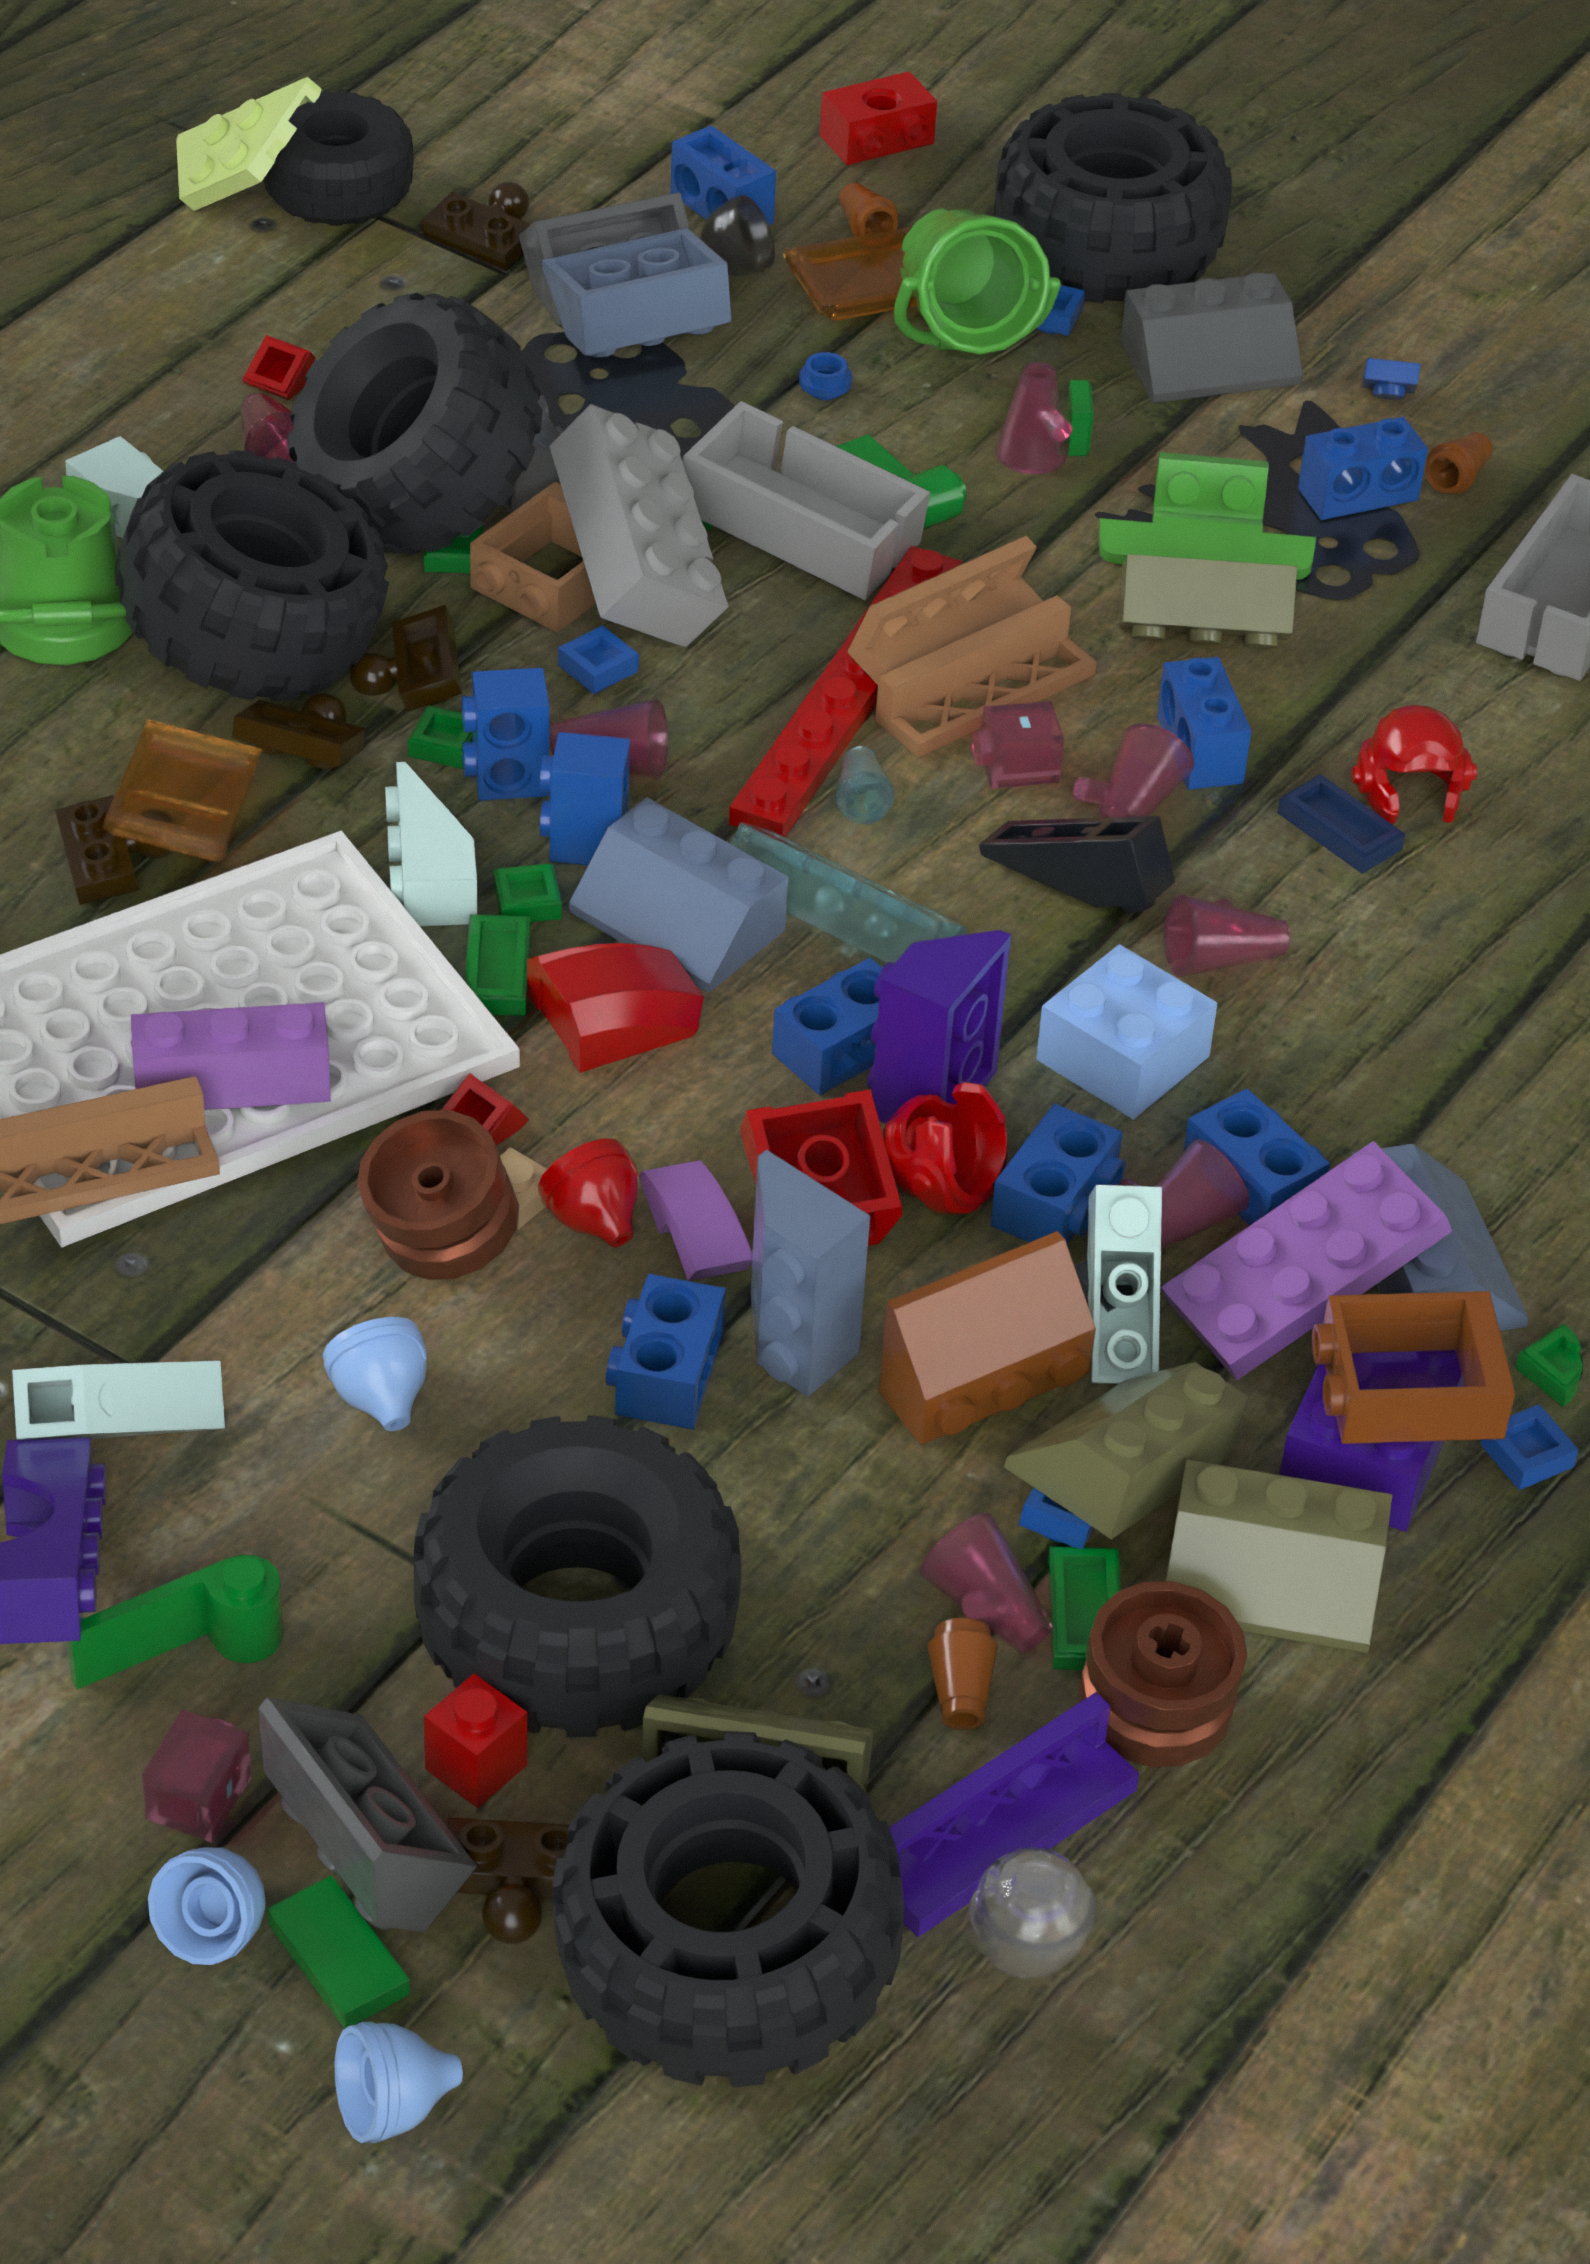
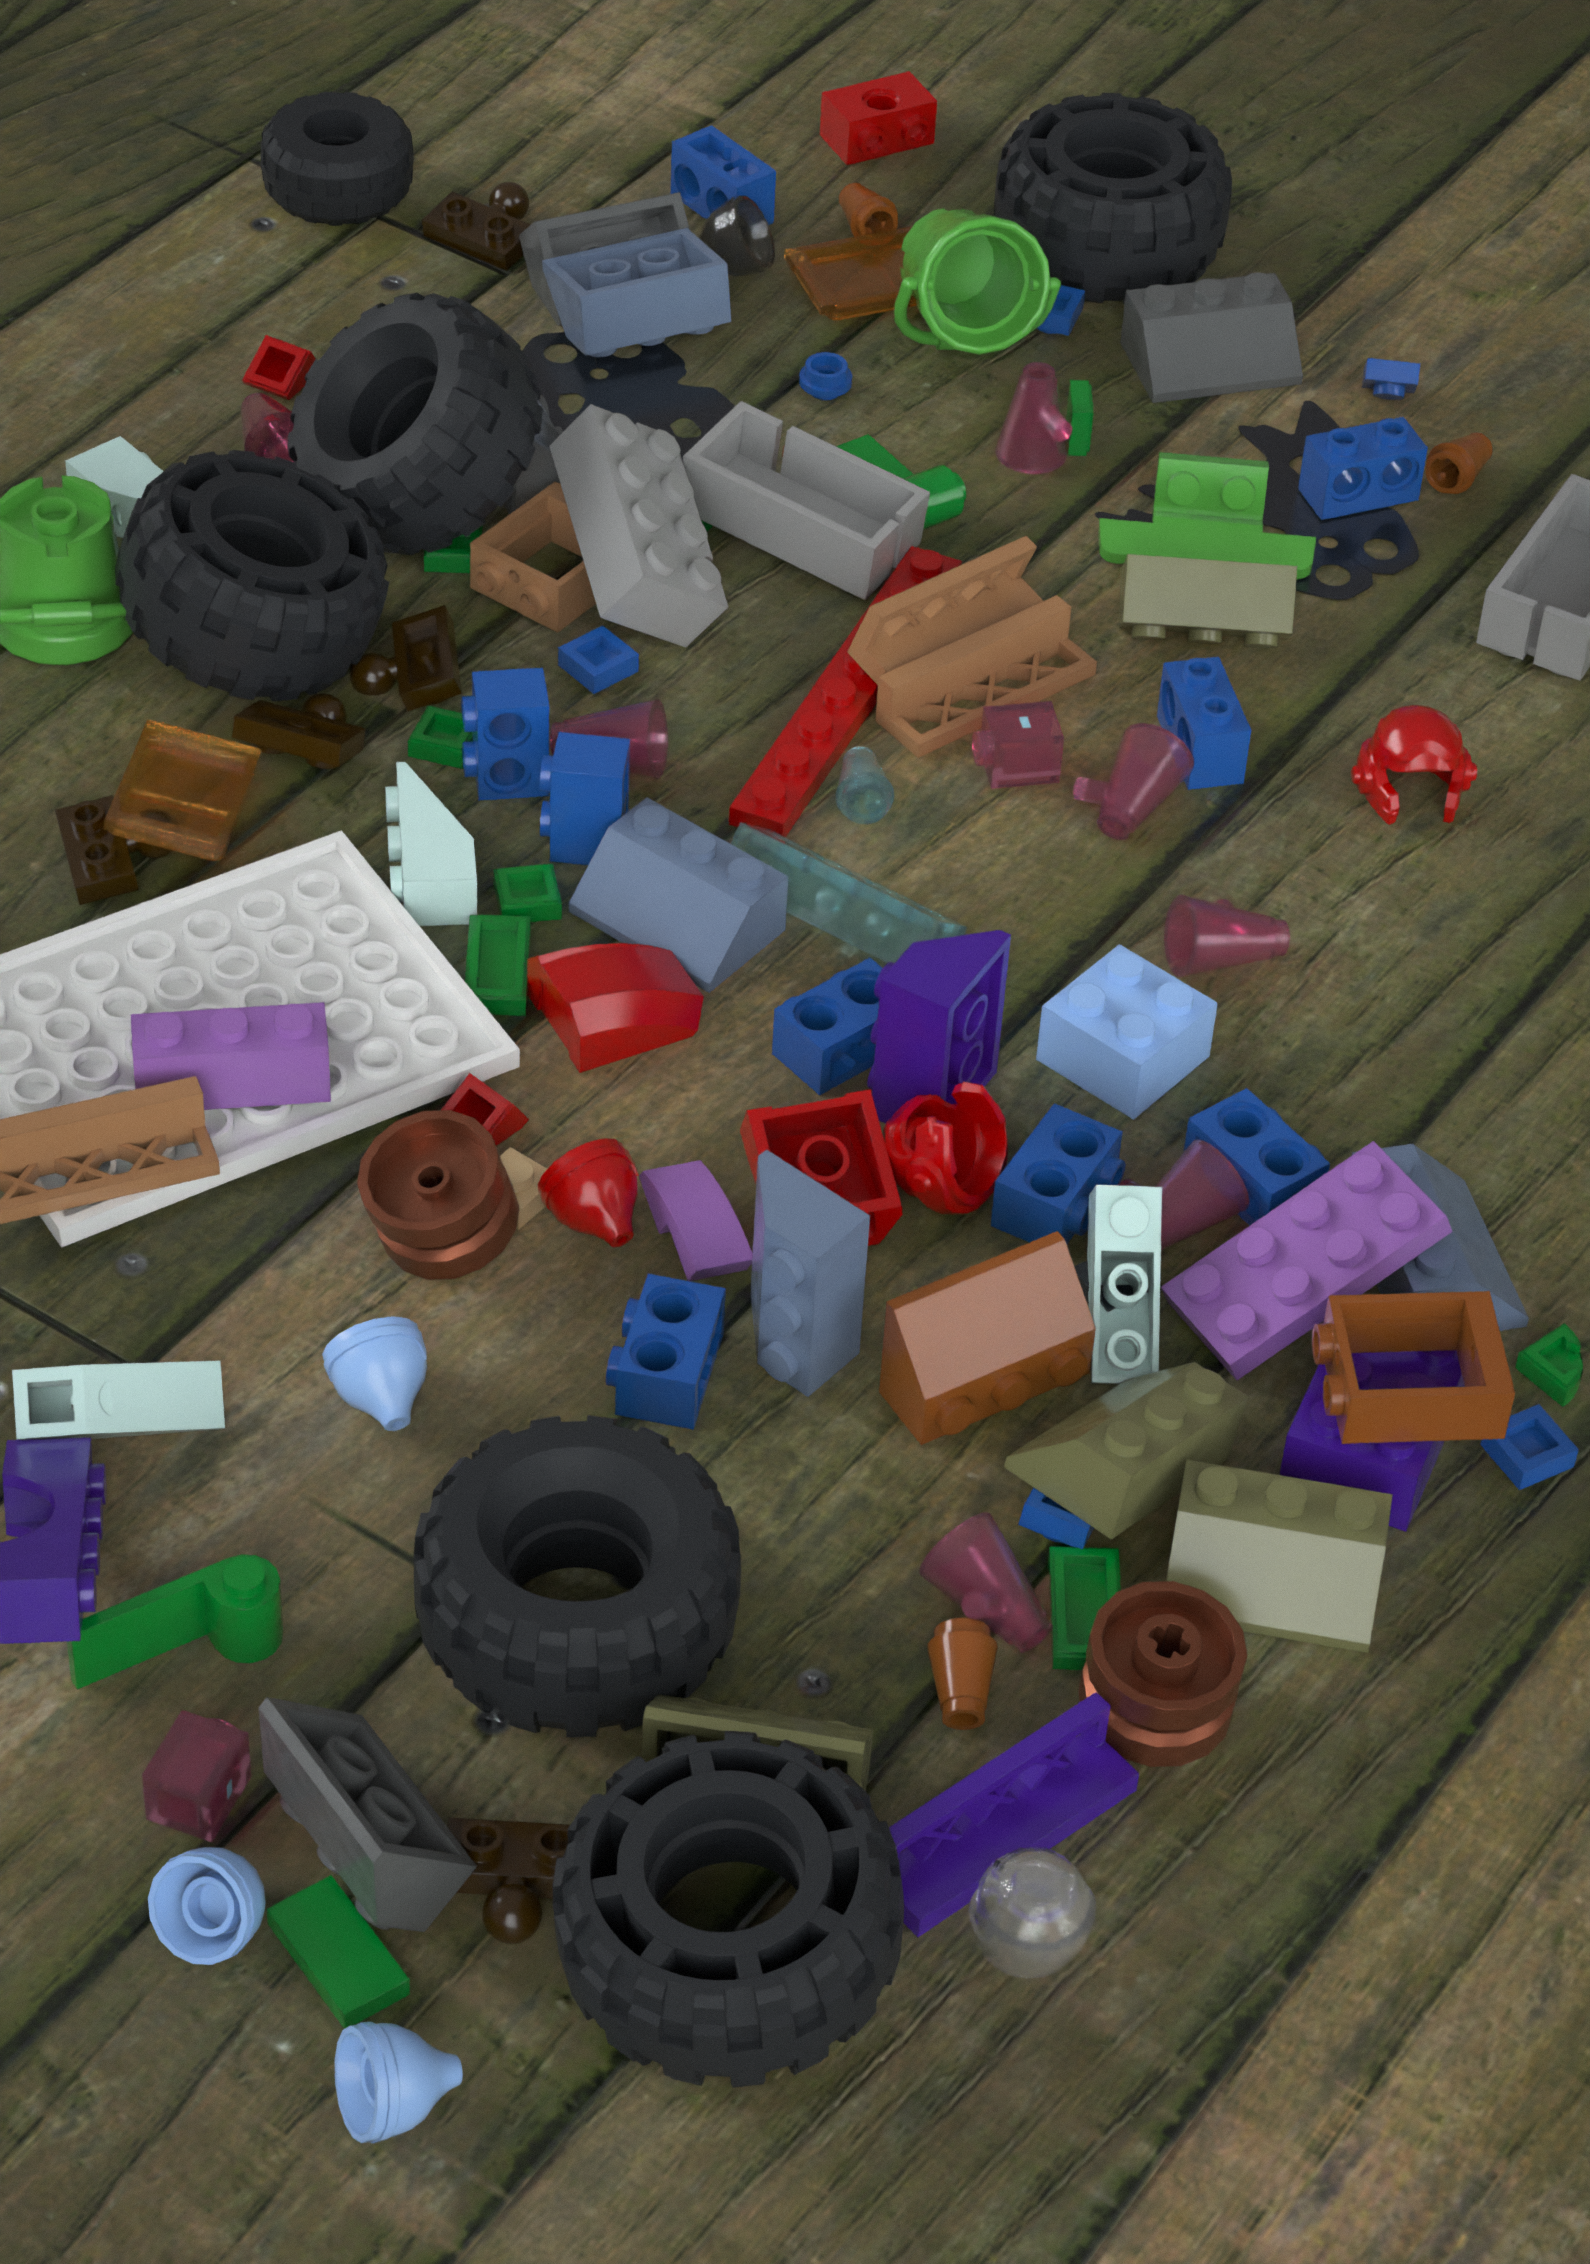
yellowish green wing [176,77,322,211] -> none
red brick [424,1674,527,1809] -> none
black slope [978,816,1175,913] -> none
dark blue tile [1278,774,1405,874] -> none

